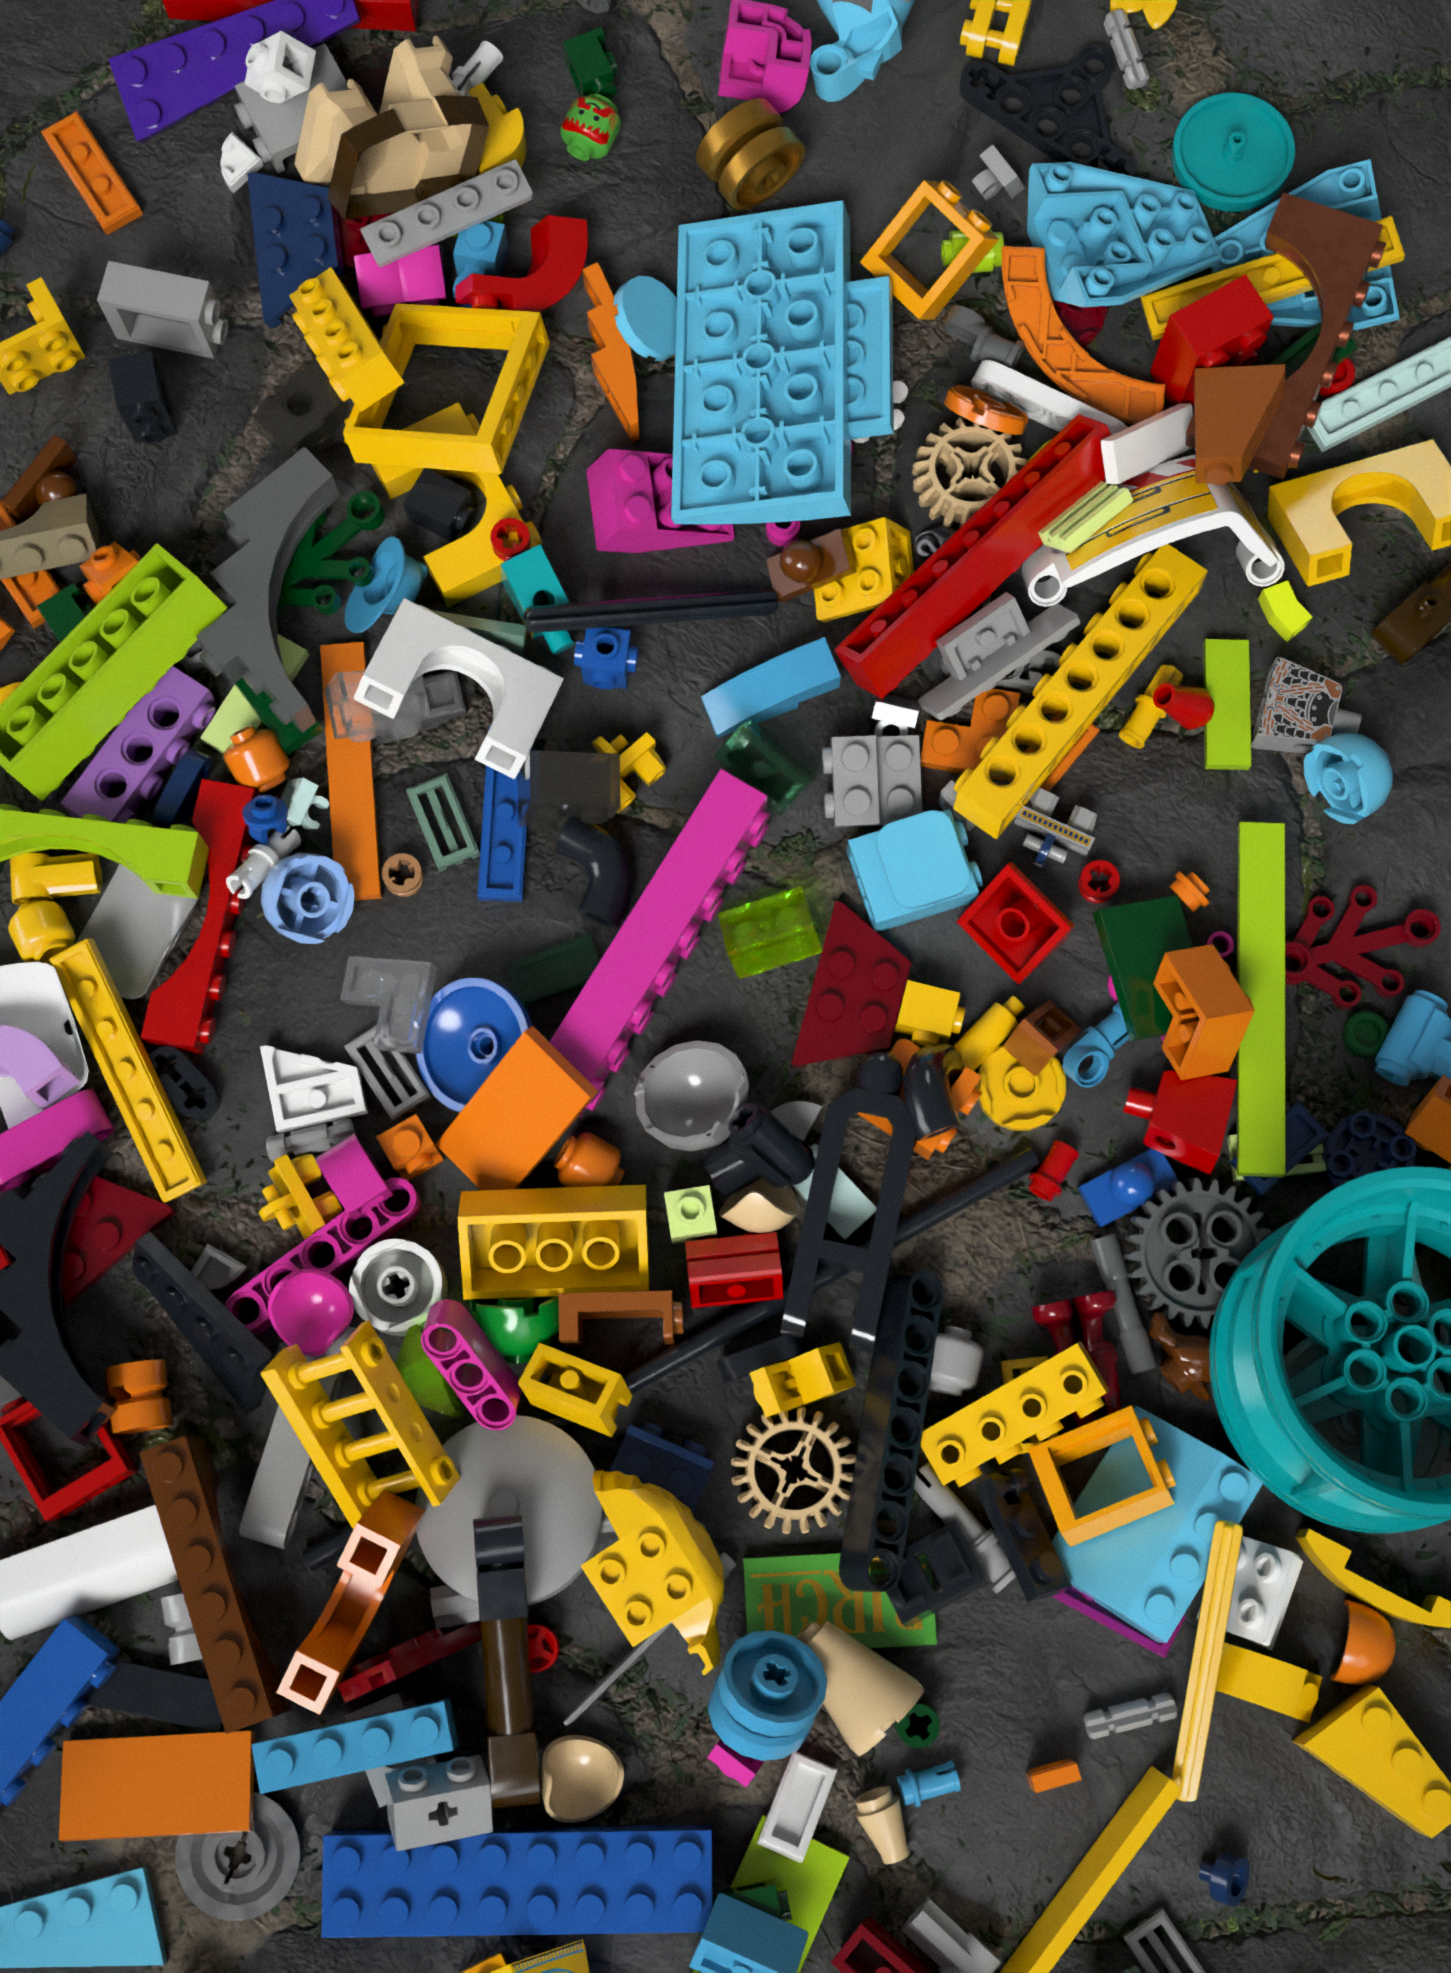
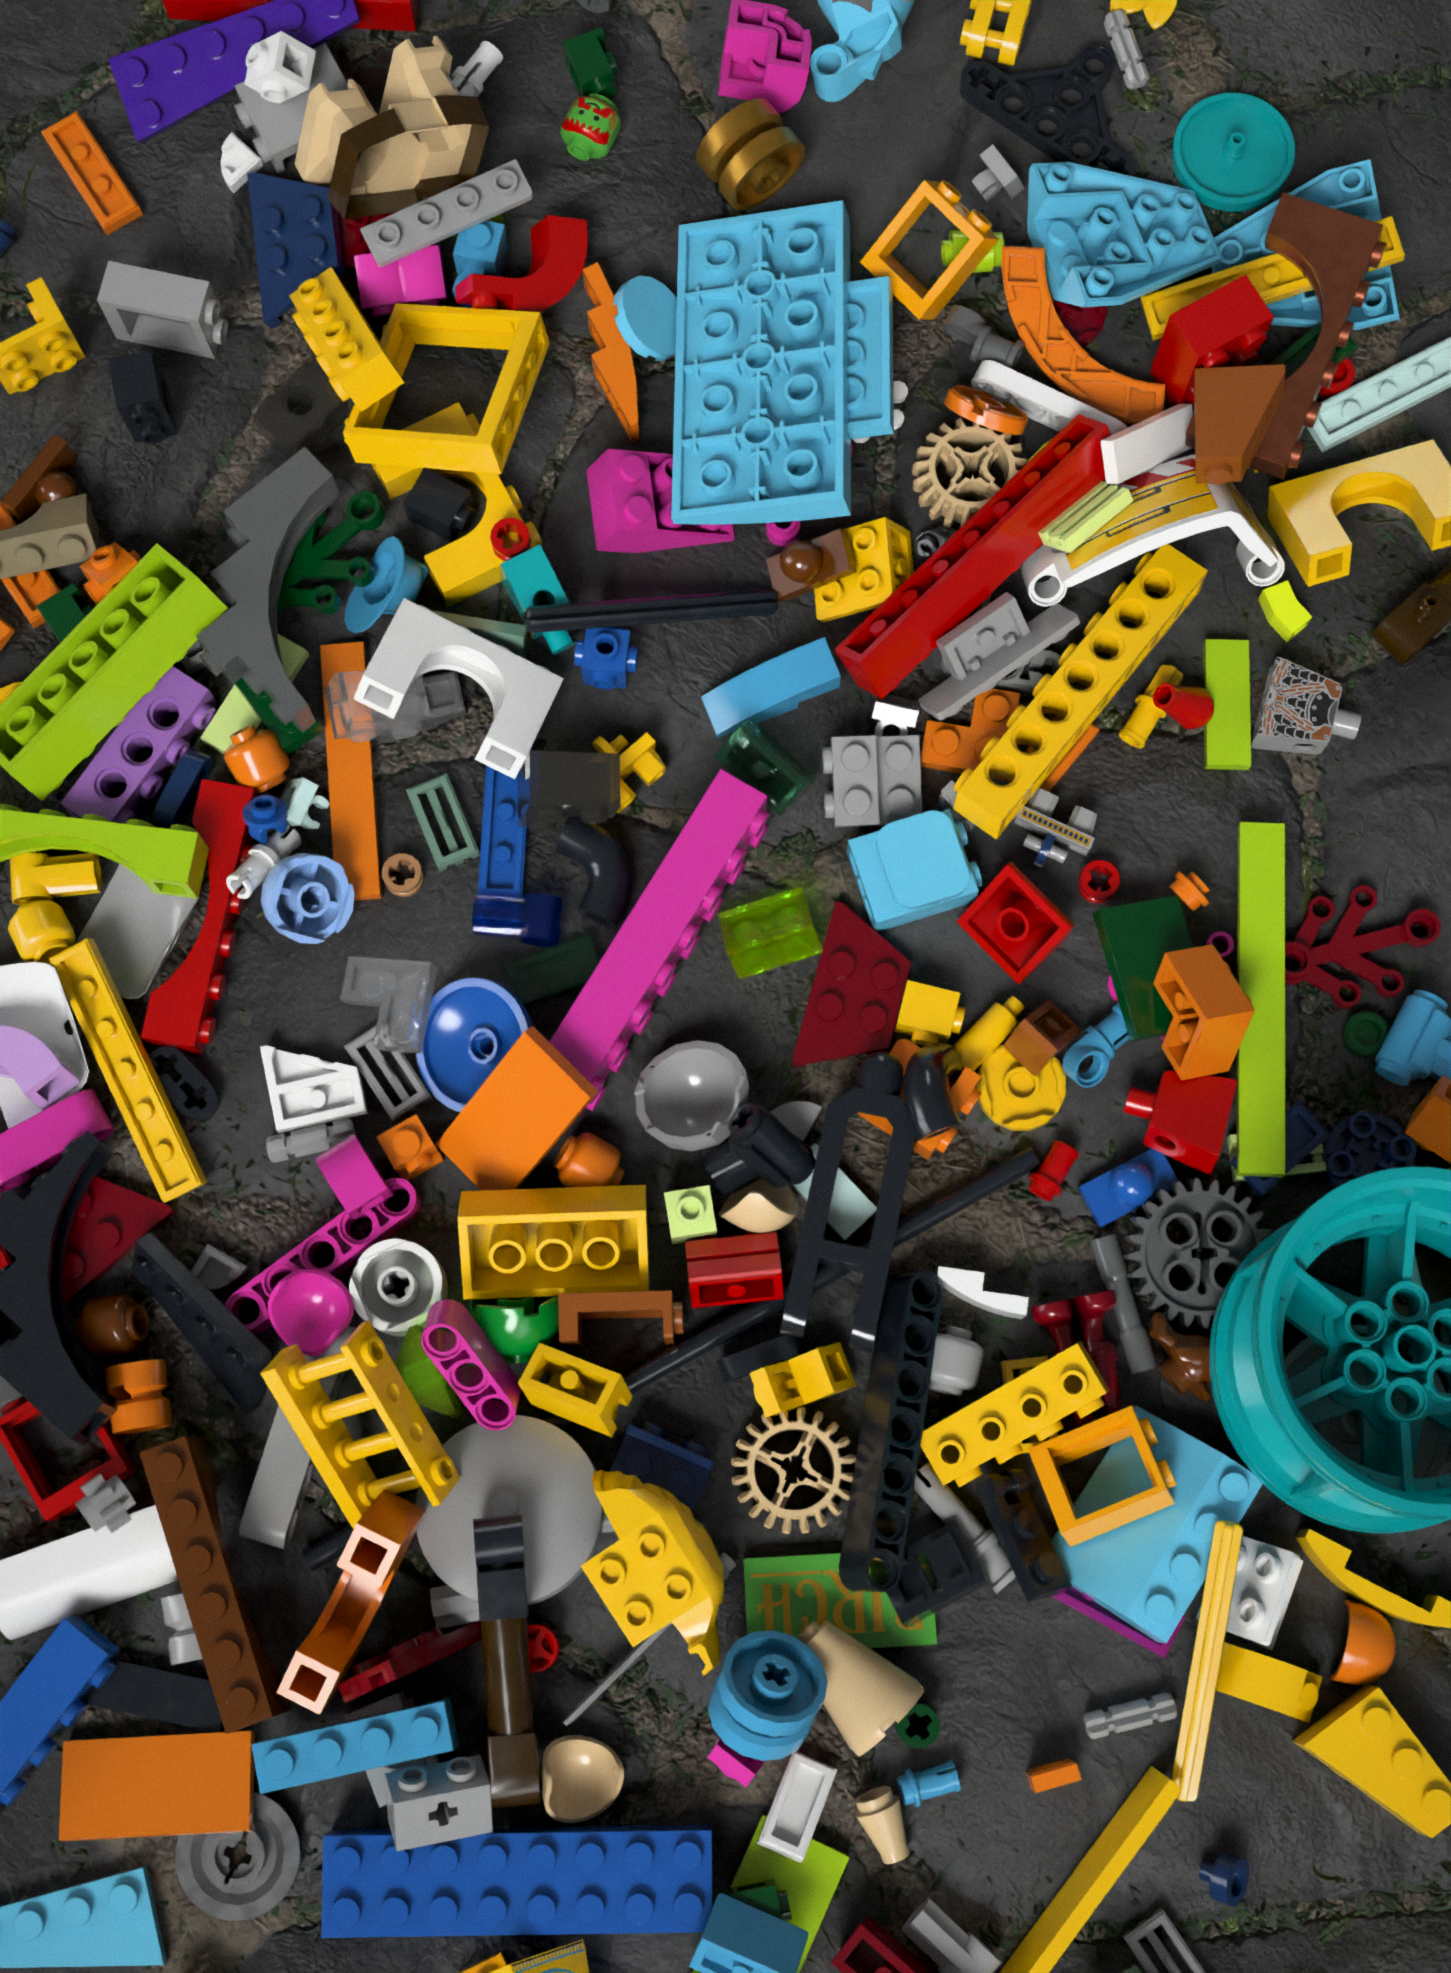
yellow hips [259,1154,342,1240] -> none
yellow brick [468,82,527,177] -> none
medium azure cylinder [1304,733,1393,824] -> none
none -> reddish brown head [75,1294,149,1358]
none -> light grey gear [75,1474,136,1533]
none -> clear blue piece [472,894,564,947]
none -> white slope [935,1266,1029,1319]

